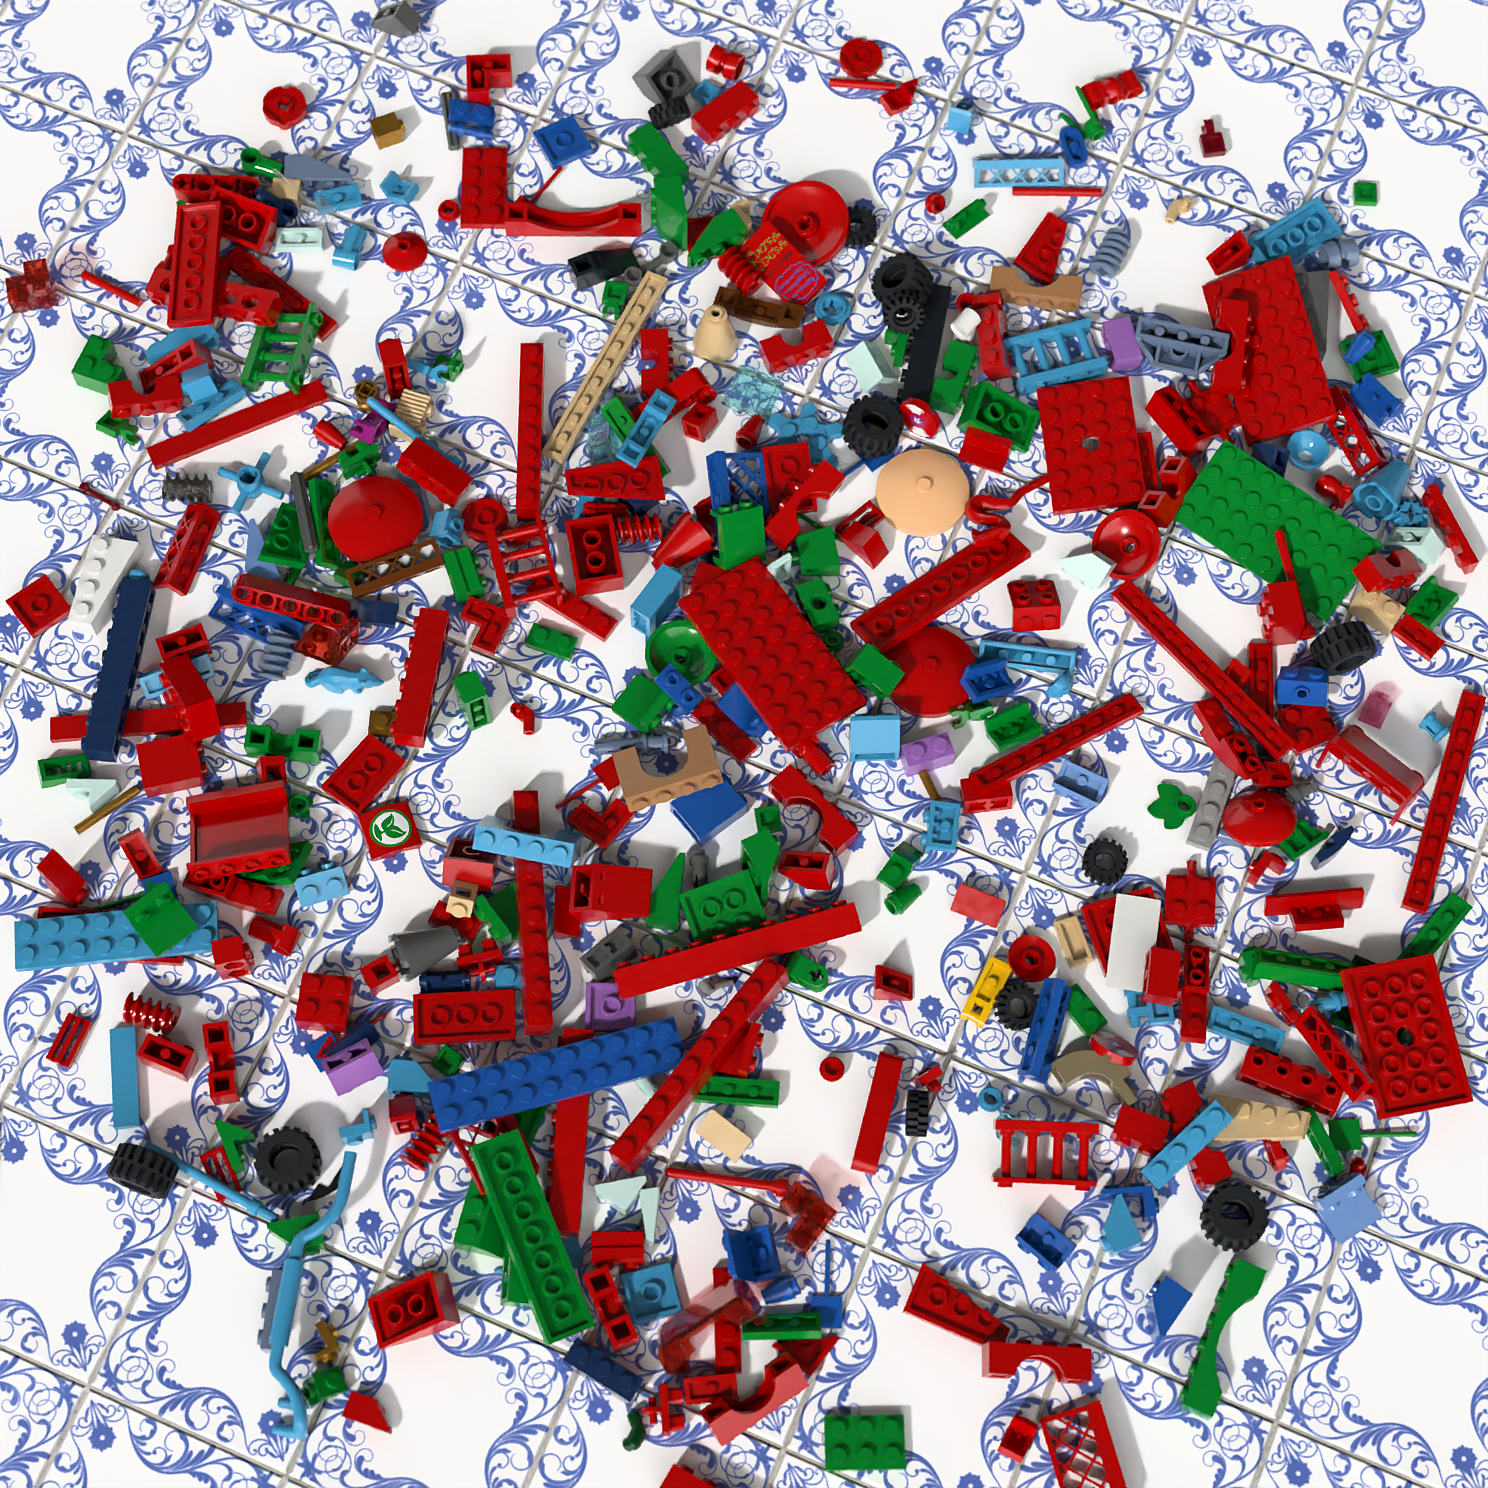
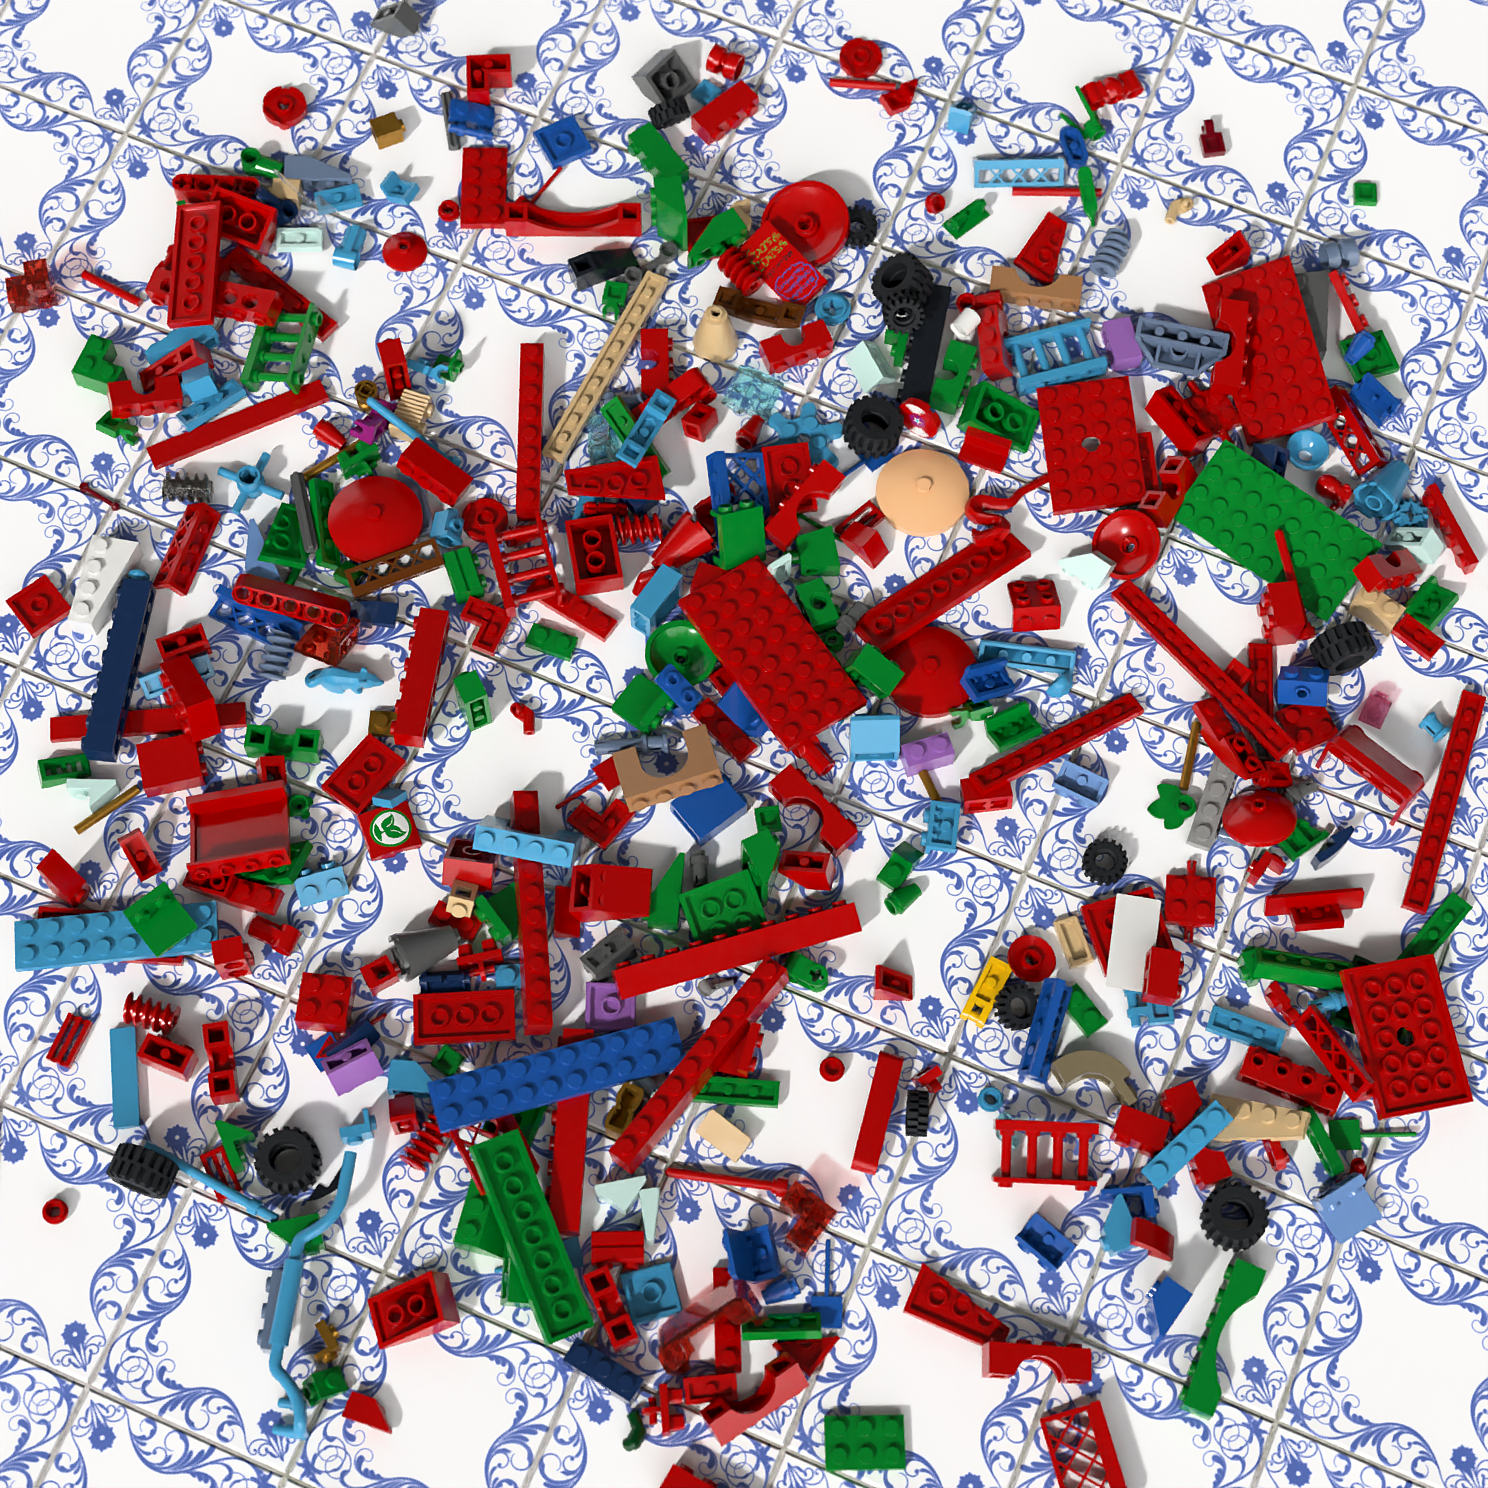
piece [92,871,179,910] -> none
slope [950,883,1006,929] -> none
red bracket [997,1414,1039,1464] -> none
red tile [1089,1030,1138,1066] -> none
red slope [1178,944,1210,1044] -> none
dark azure slope [1248,196,1344,266] -> none
none -> red plate [42,1198,69,1225]
none -> dark azure tile [372,787,408,809]
none -> pearl gold brick [605,1082,644,1140]
none -> red arm [632,568,658,596]
none -> dark grey animal [836,601,868,635]
none -> green piece [1077,166,1098,228]
none -> red slope [1130,1217,1175,1262]
none -> pearl gold bar [1179,721,1202,791]

